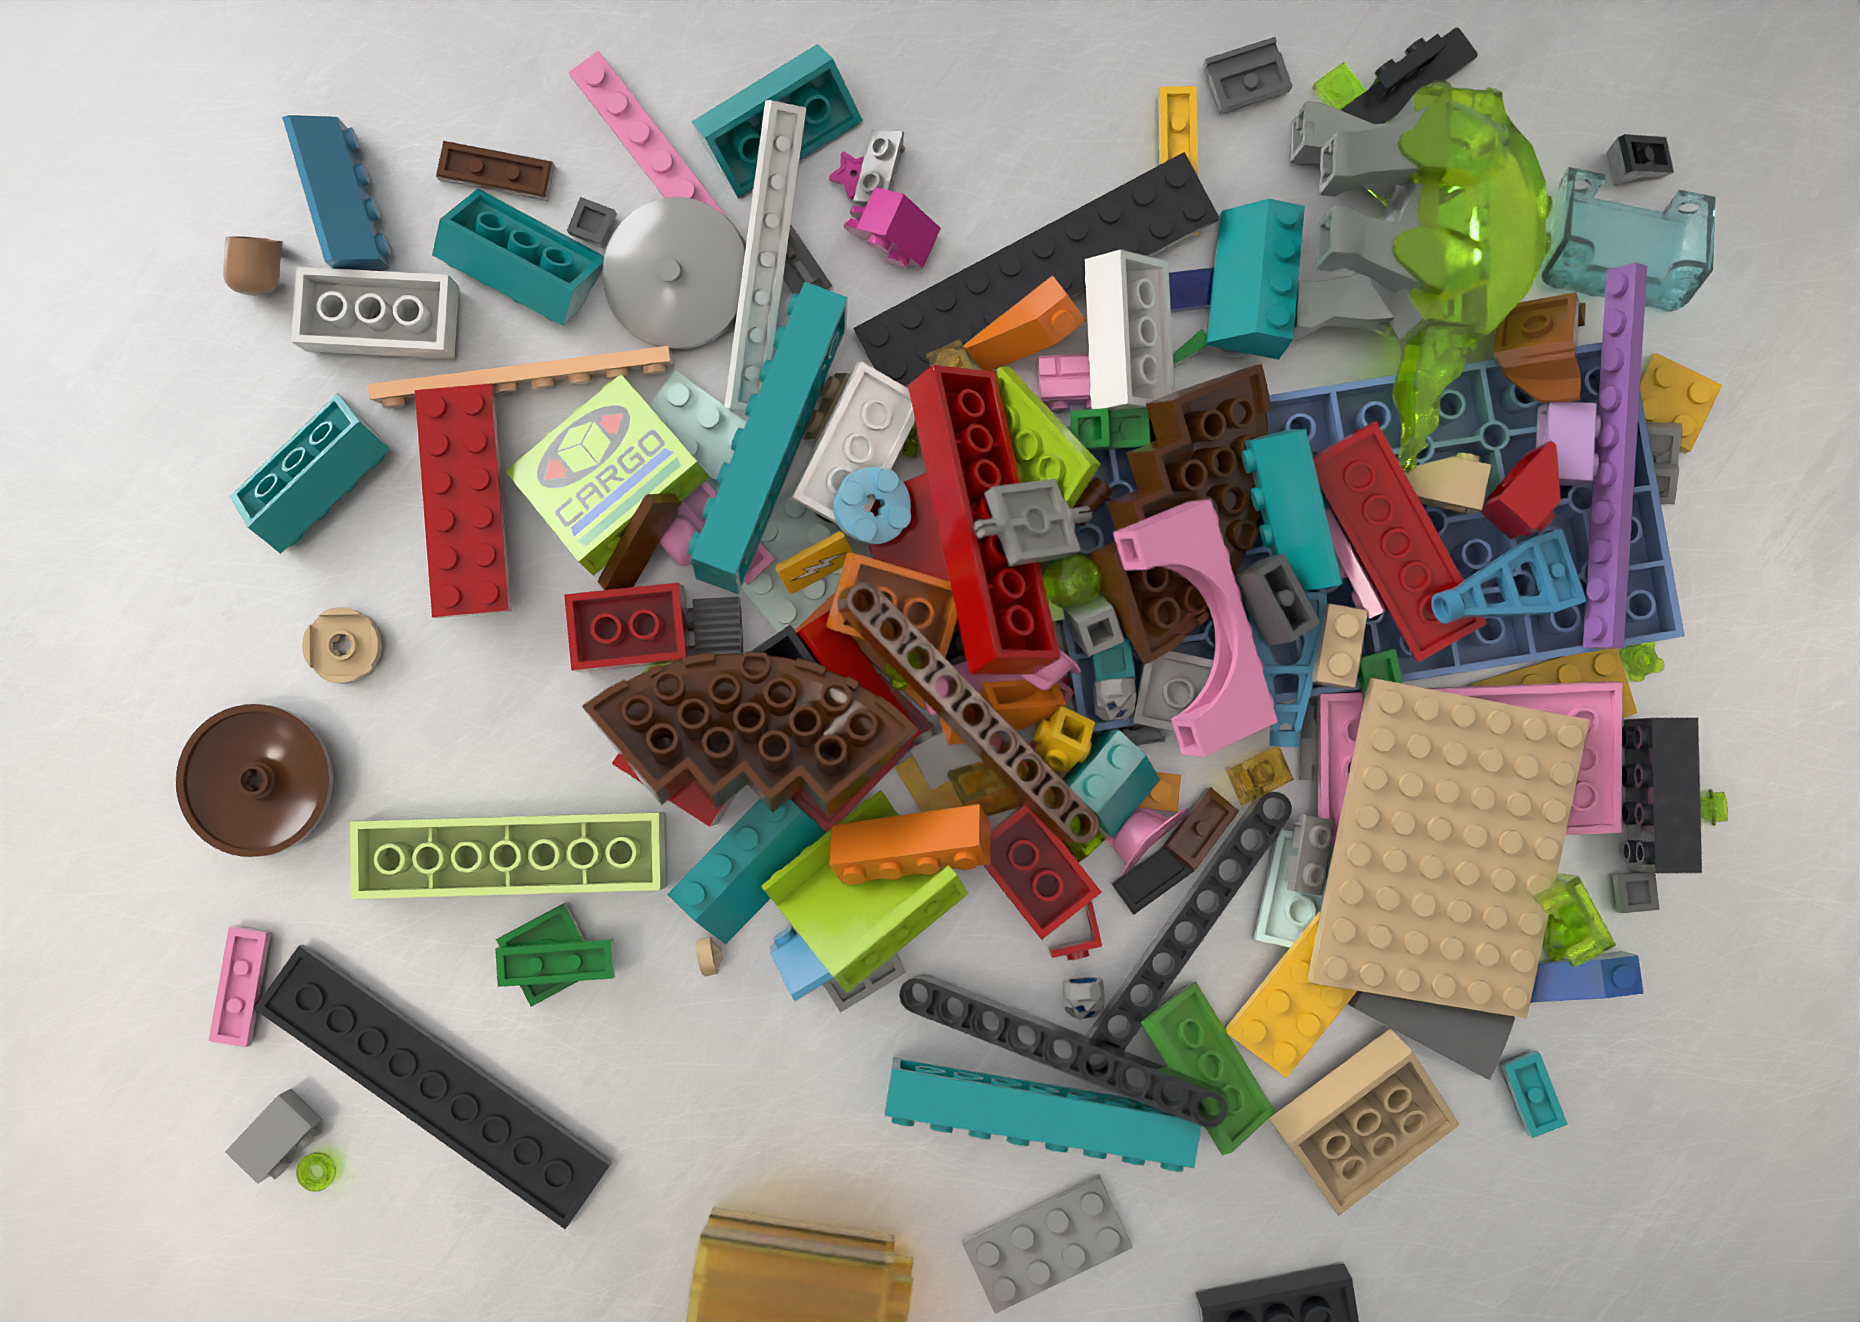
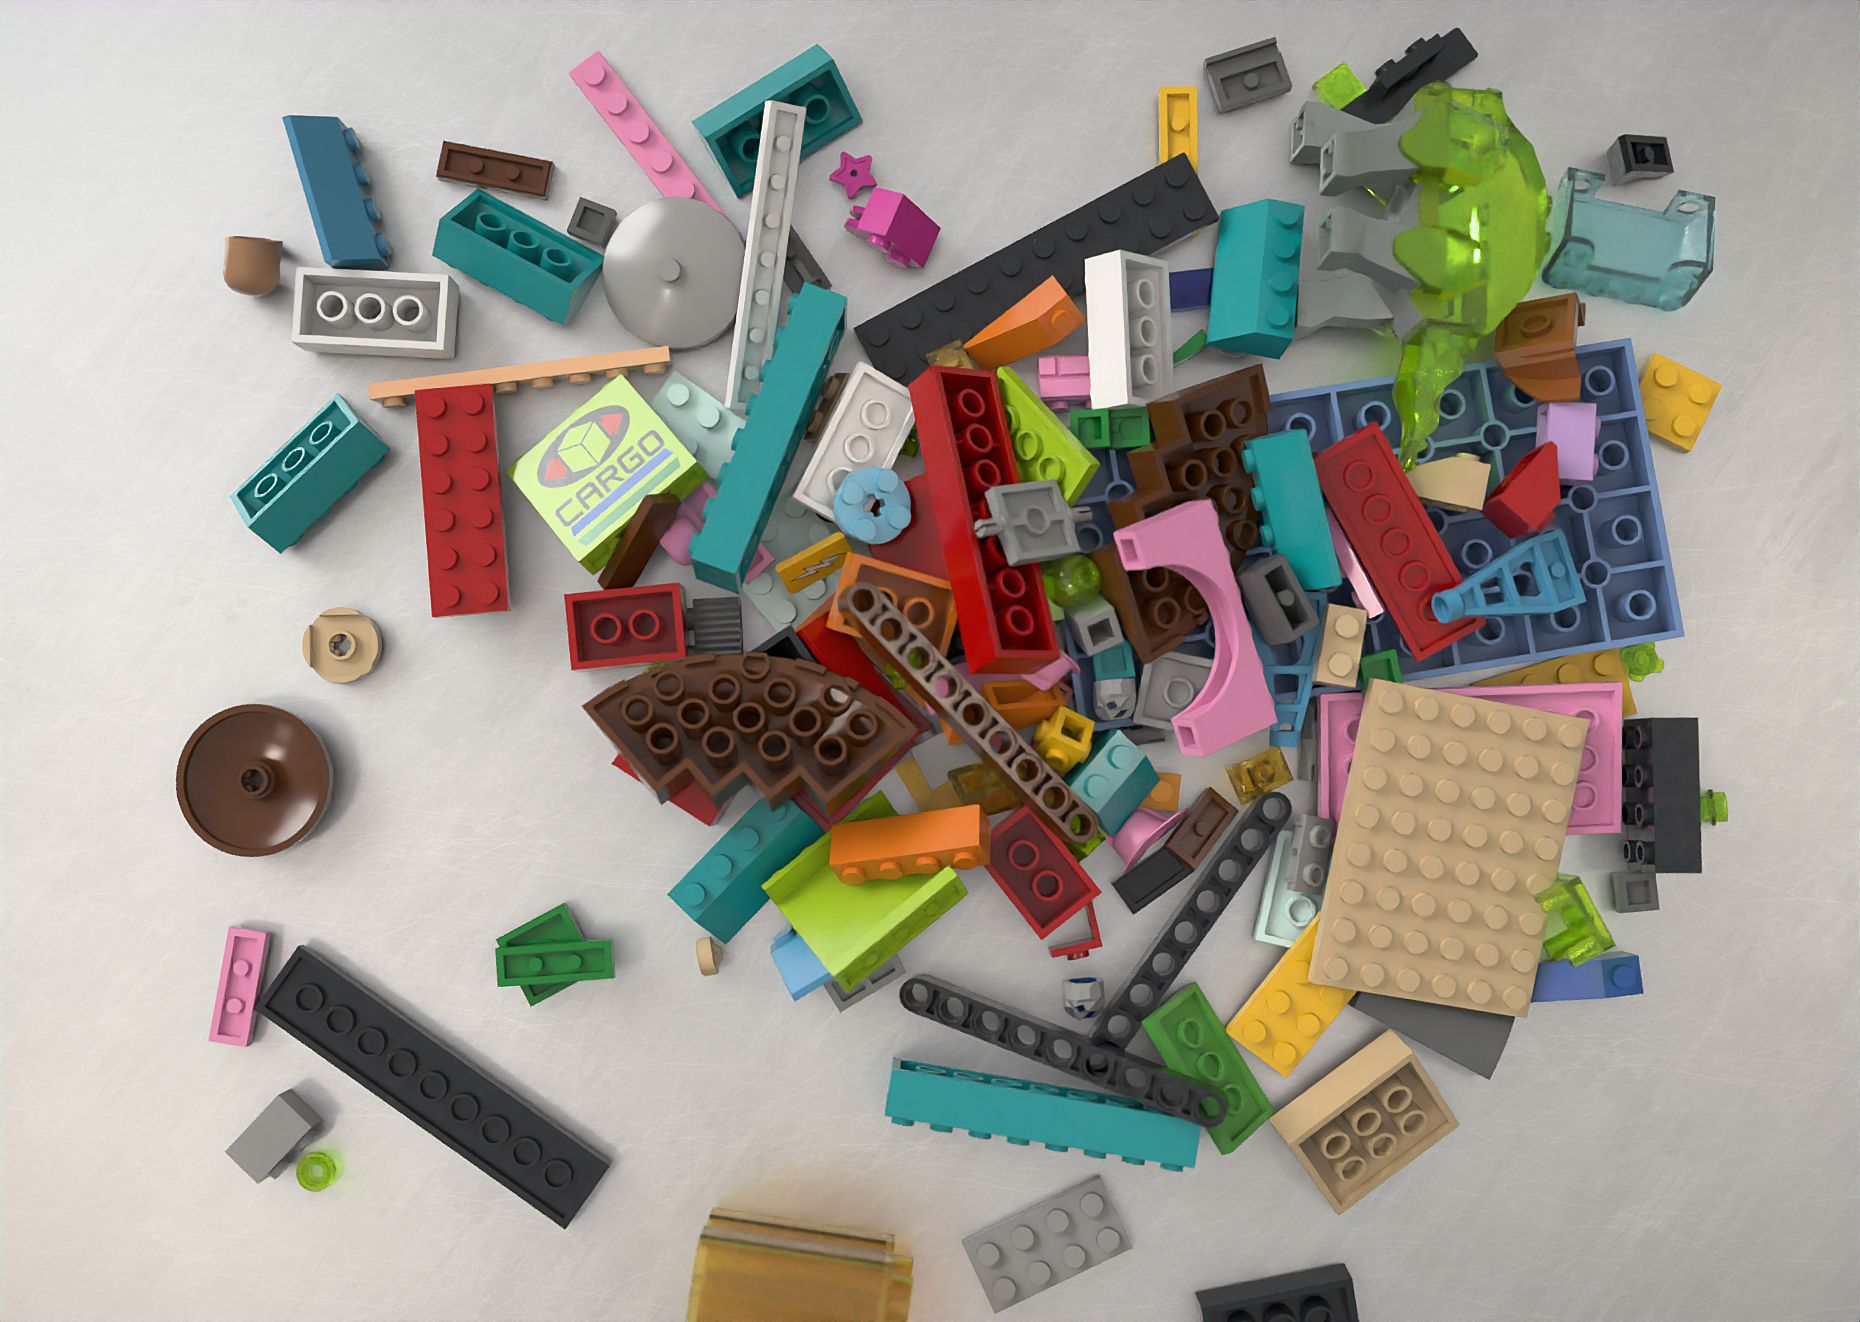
yellowish green brick [350,812,666,899] -> none
light grey hinge [853,130,905,203] -> none
reddish brown pin [1073,476,1113,527] -> none
teal plate [1500,1050,1568,1138] -> none
clear neon green plate [1542,914,1565,952] -> none
medium lavender plate [1583,262,1648,649] -> none
light grey slope [1646,422,1682,504] -> none

